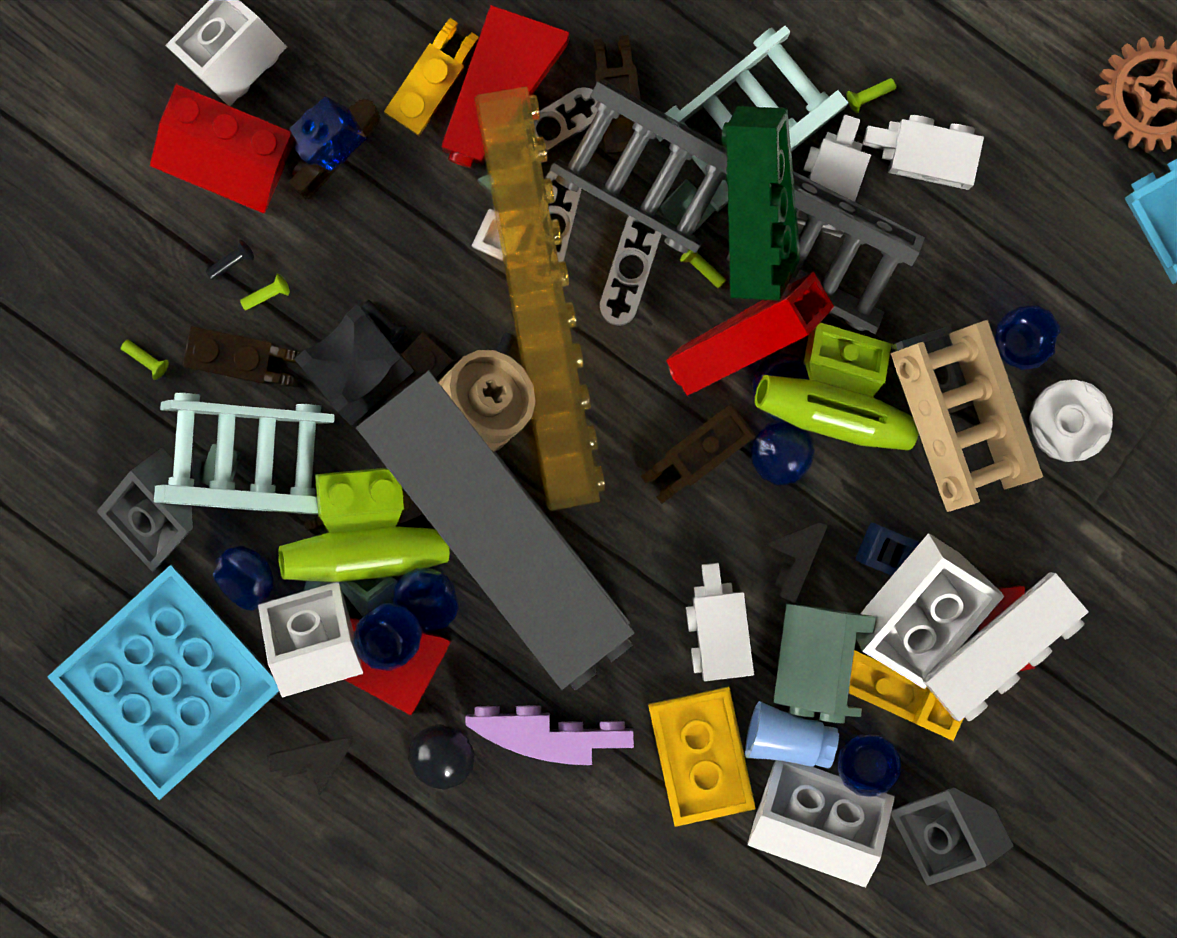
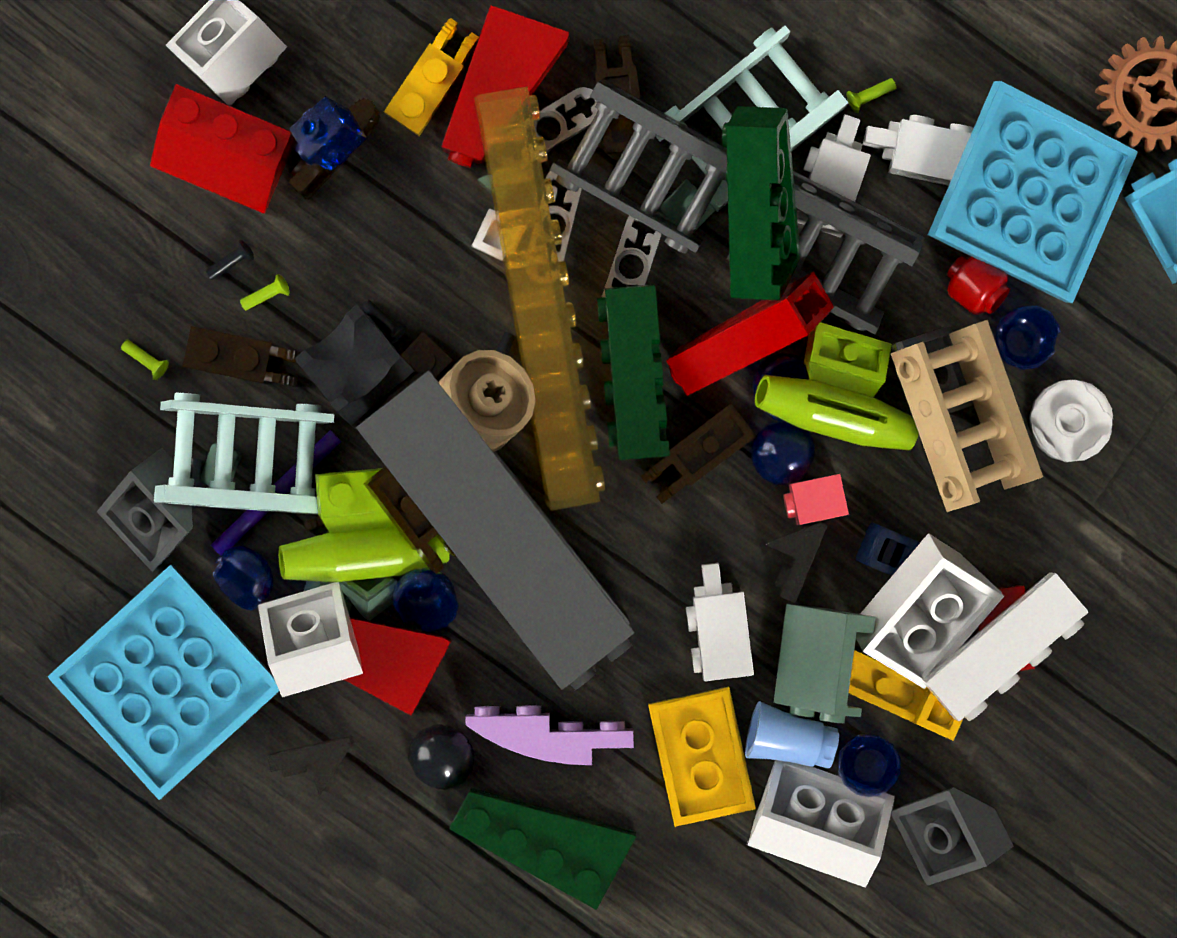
clear blue hair [353,603,422,671] -> none
lime piece [680,249,726,288] -> none
none -> dark purple bar [211,430,342,556]
none -> dark brown hinge [364,466,457,574]
none -> dark green wedge [449,788,637,910]
none -> dark green wedge [597,284,670,460]
none -> coral brick [783,474,849,525]
none -> medium azure plate [928,81,1138,303]
none -> red head [947,256,1010,315]

